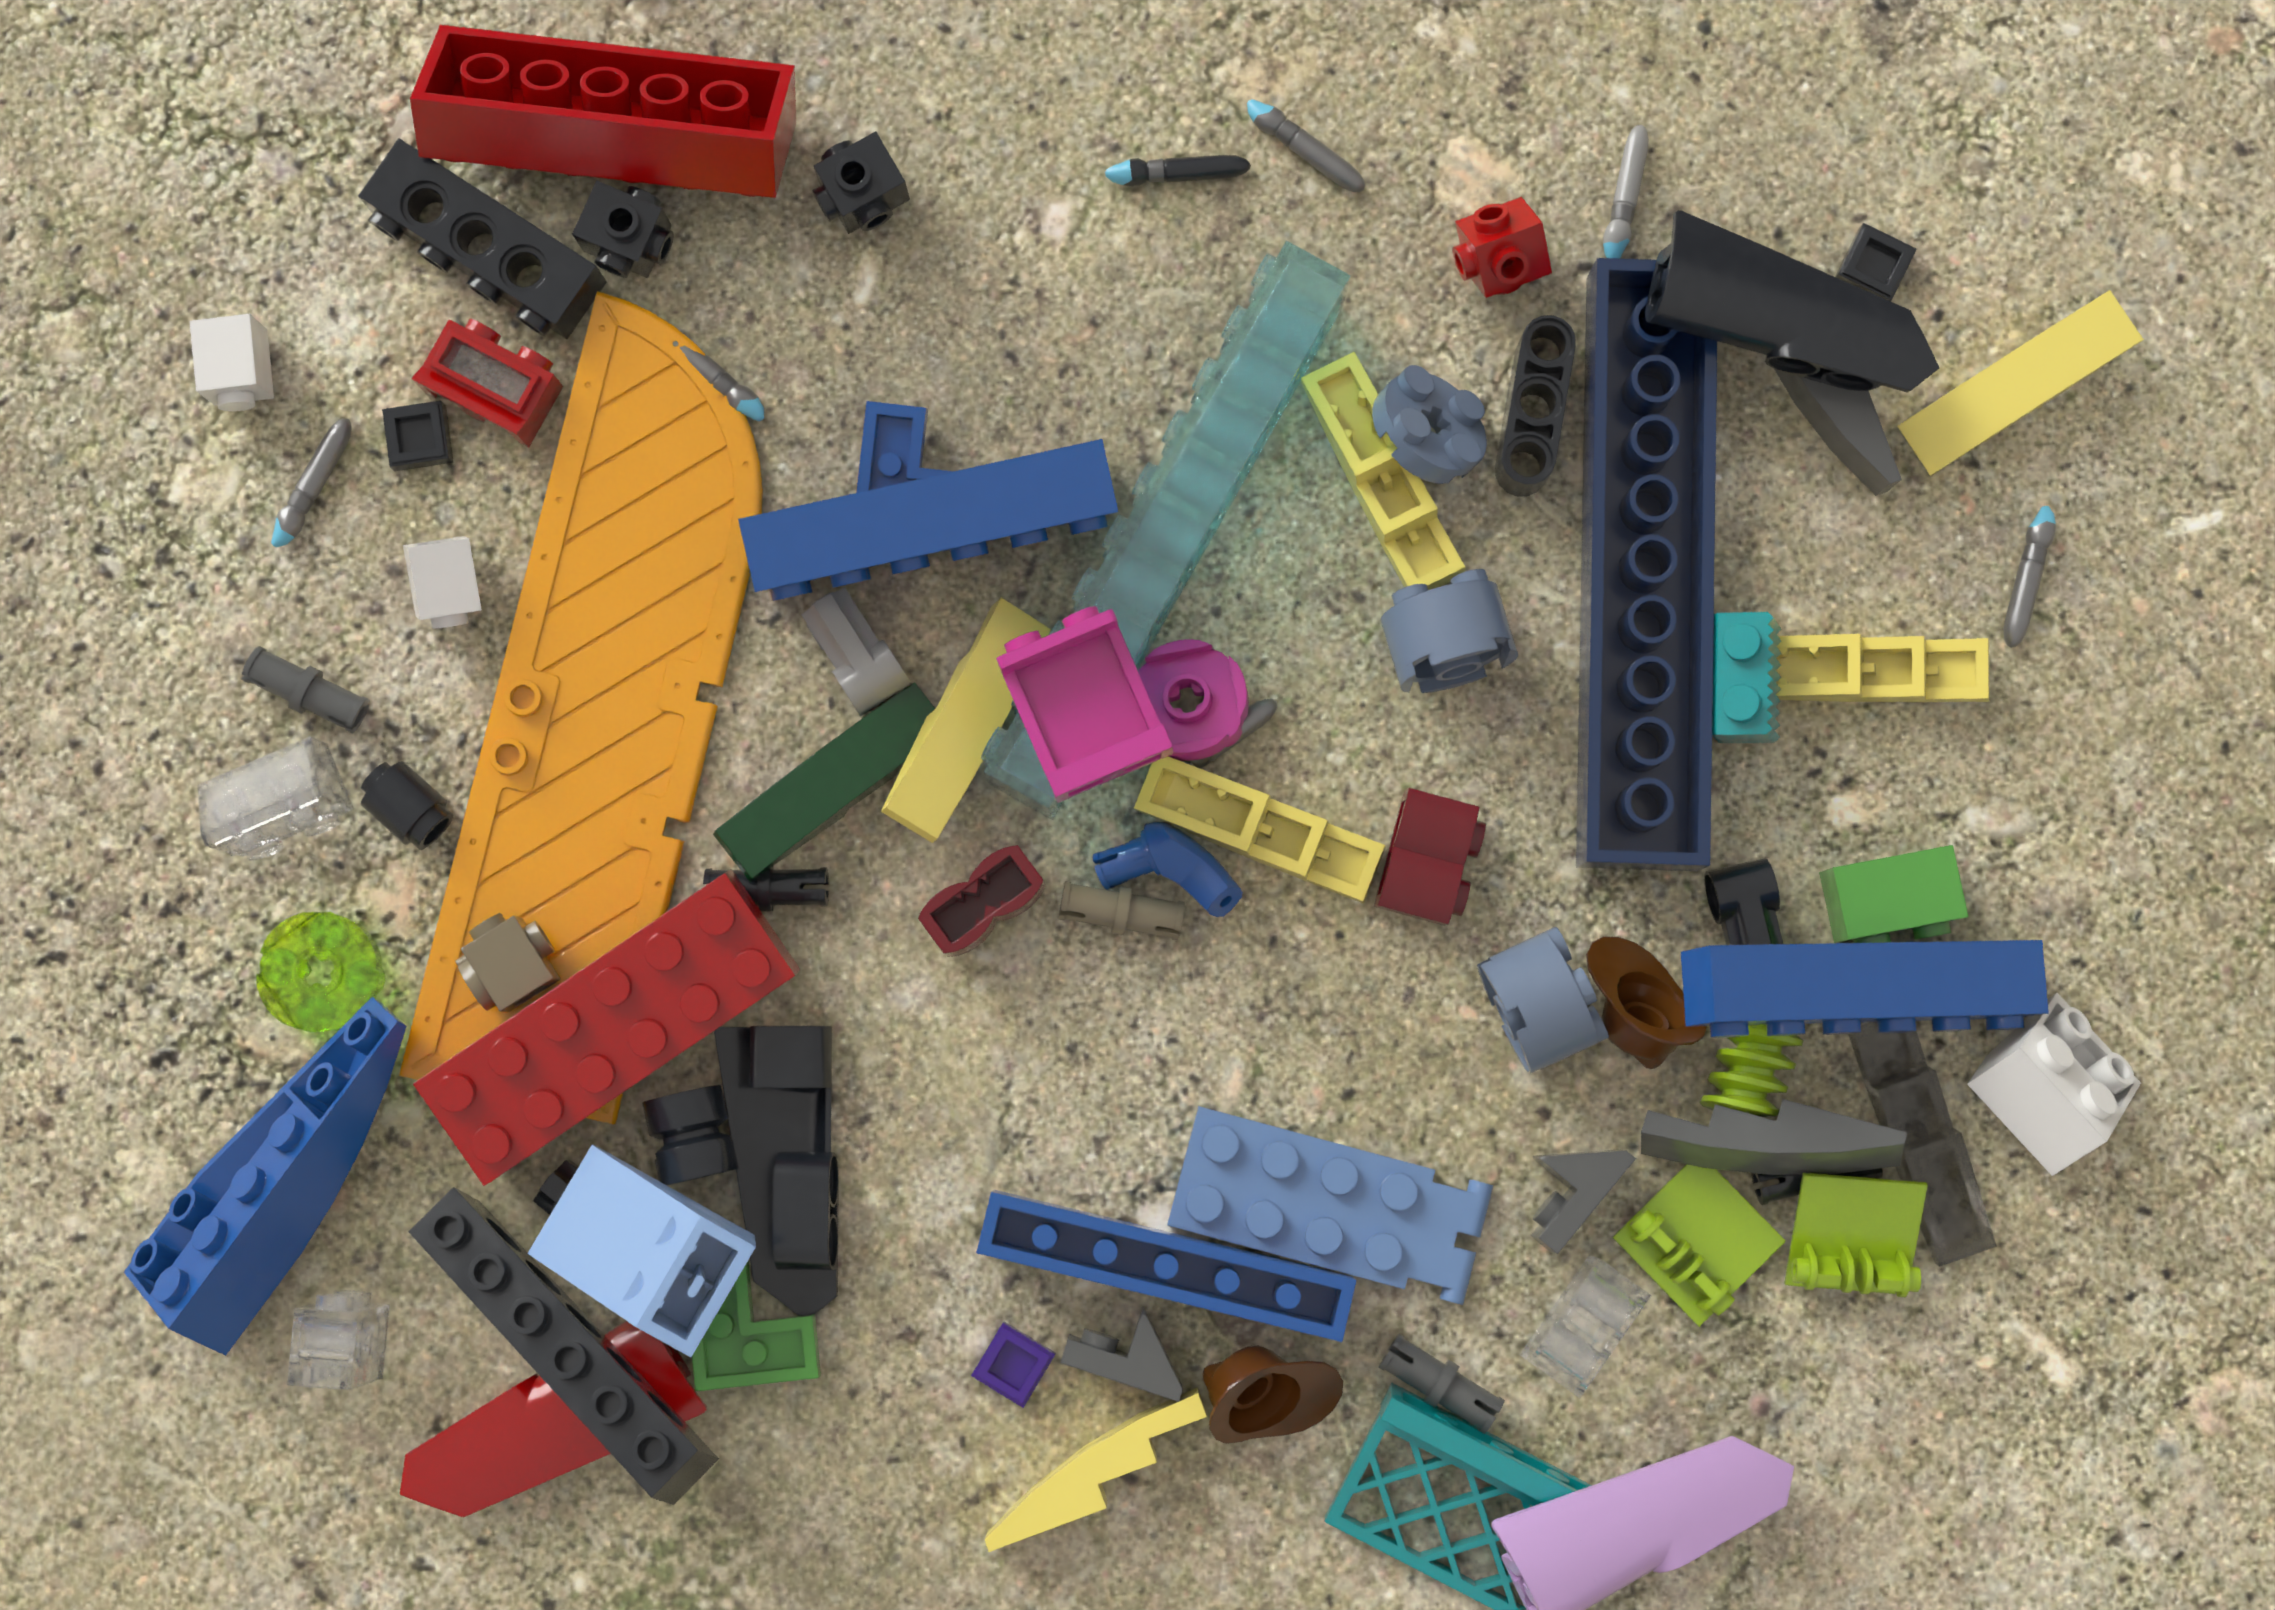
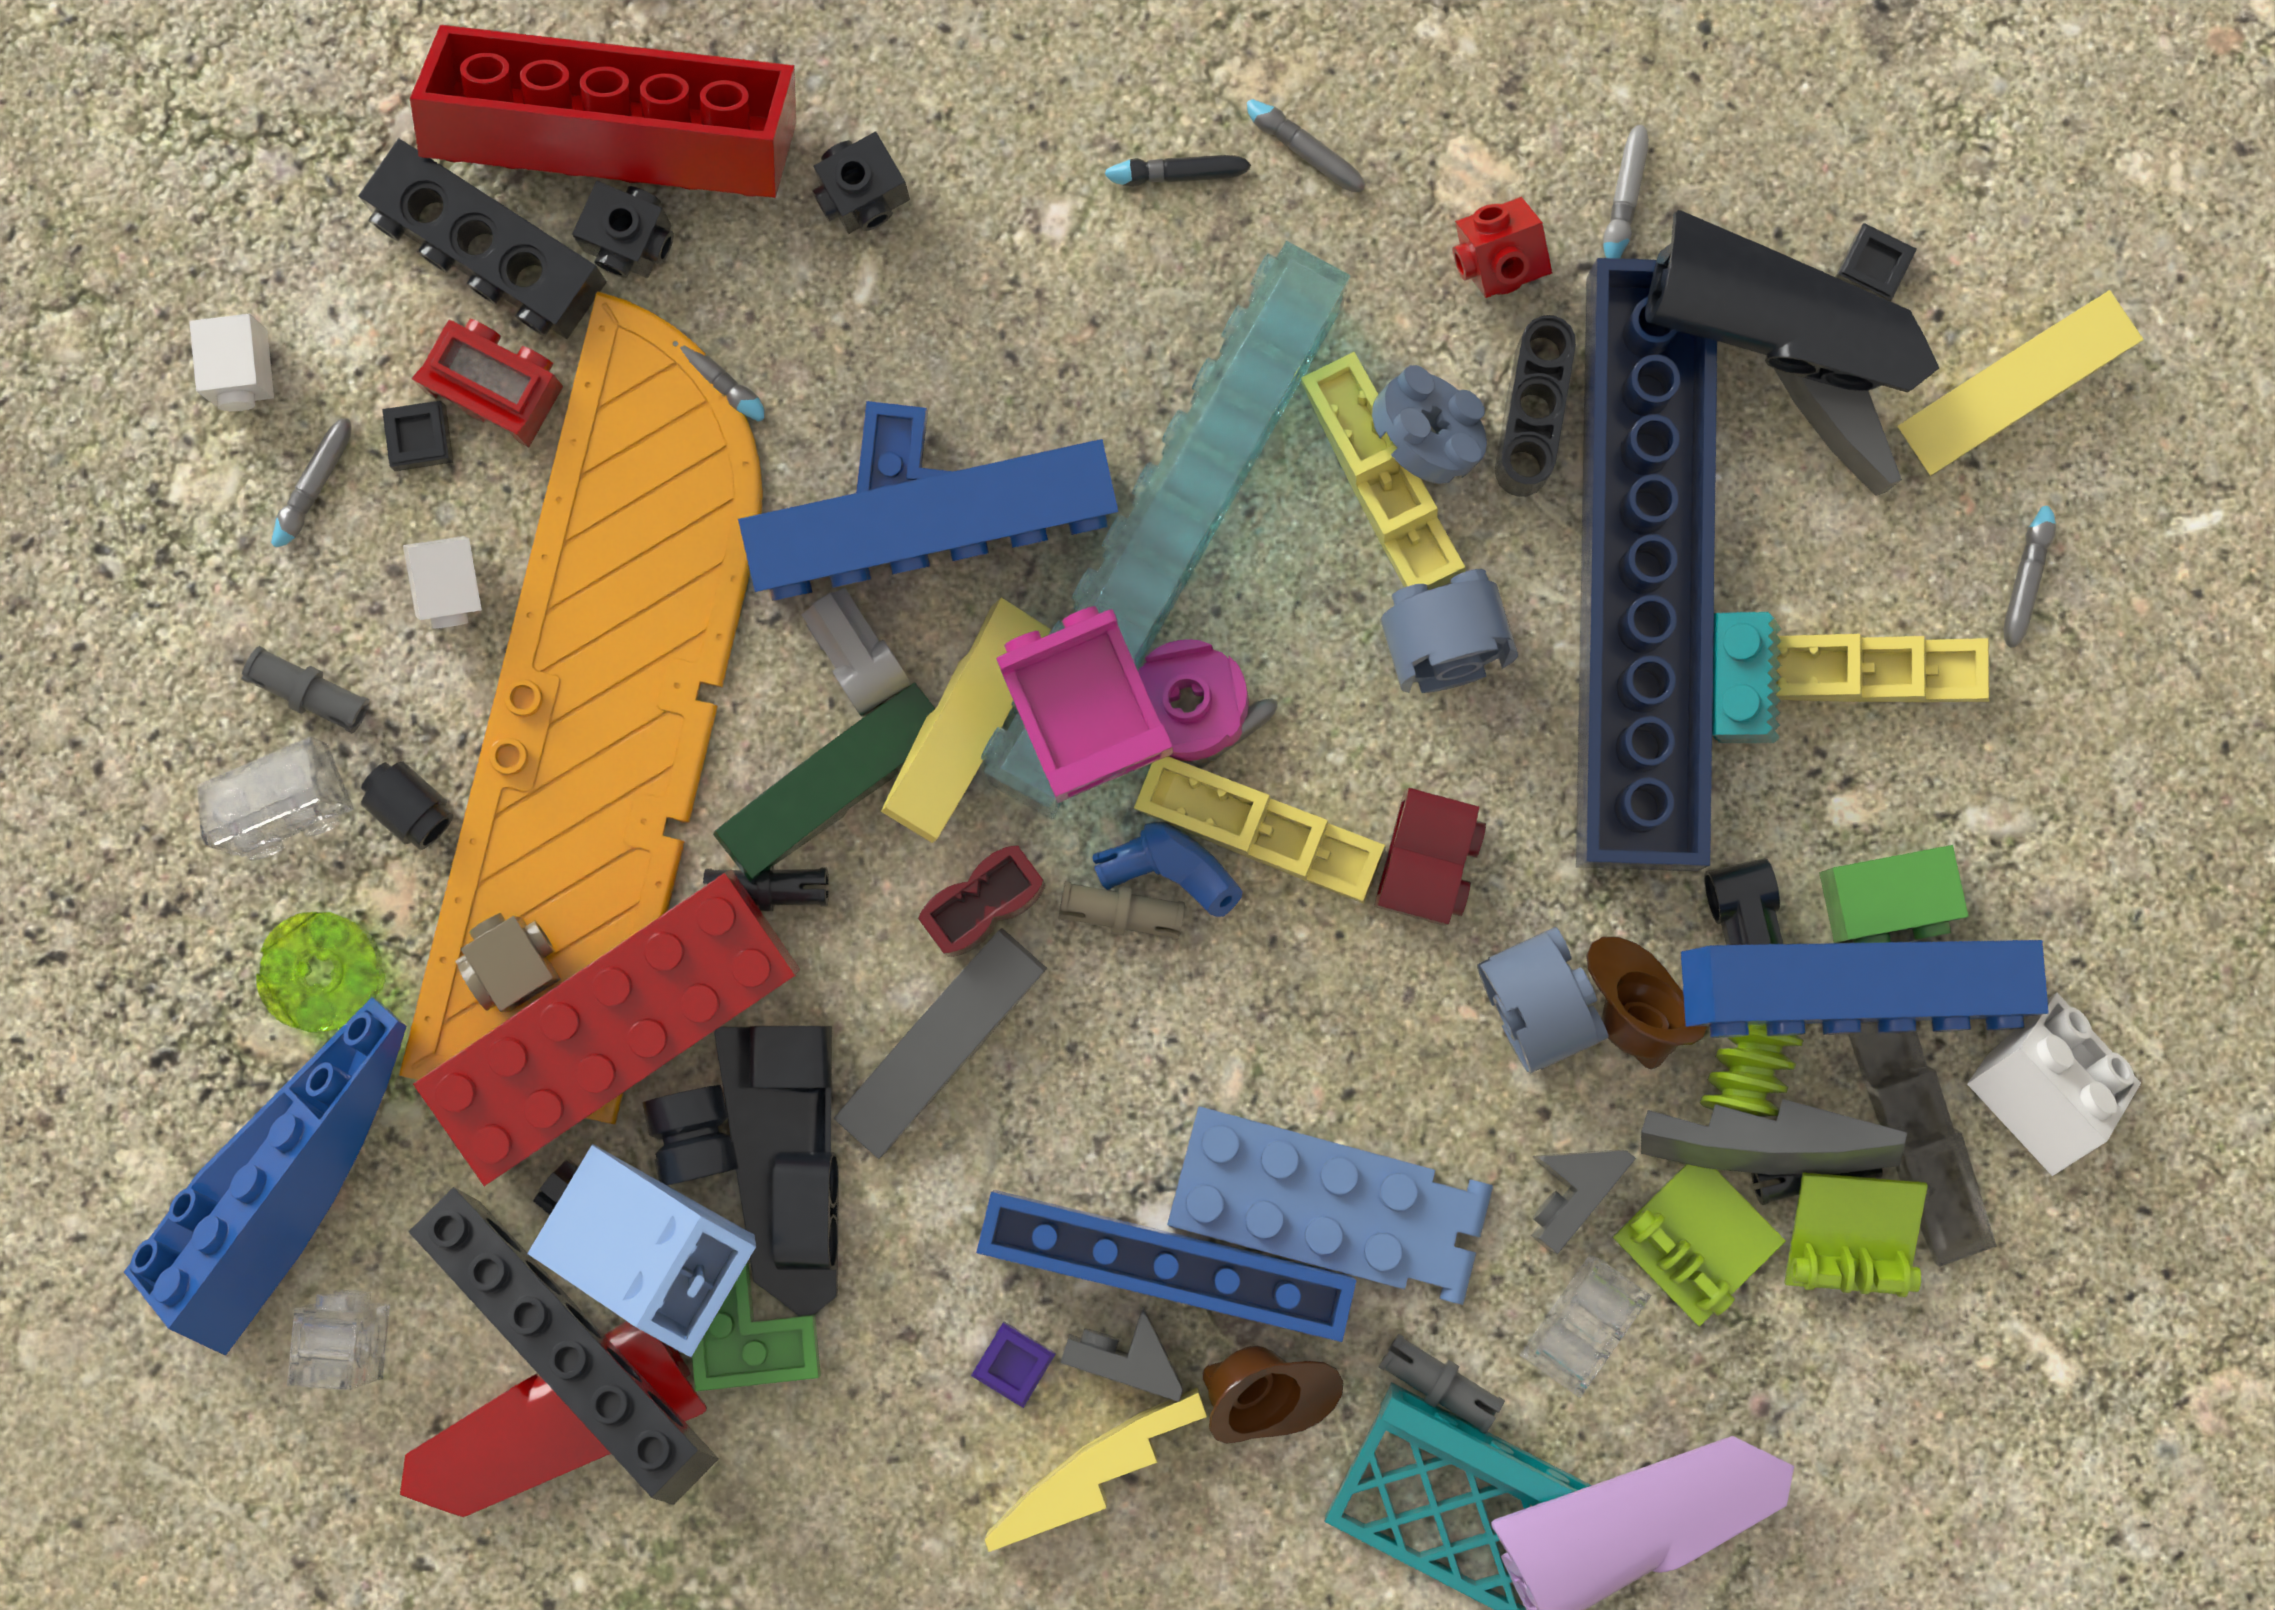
none -> dark grey slope [833,928,1047,1159]

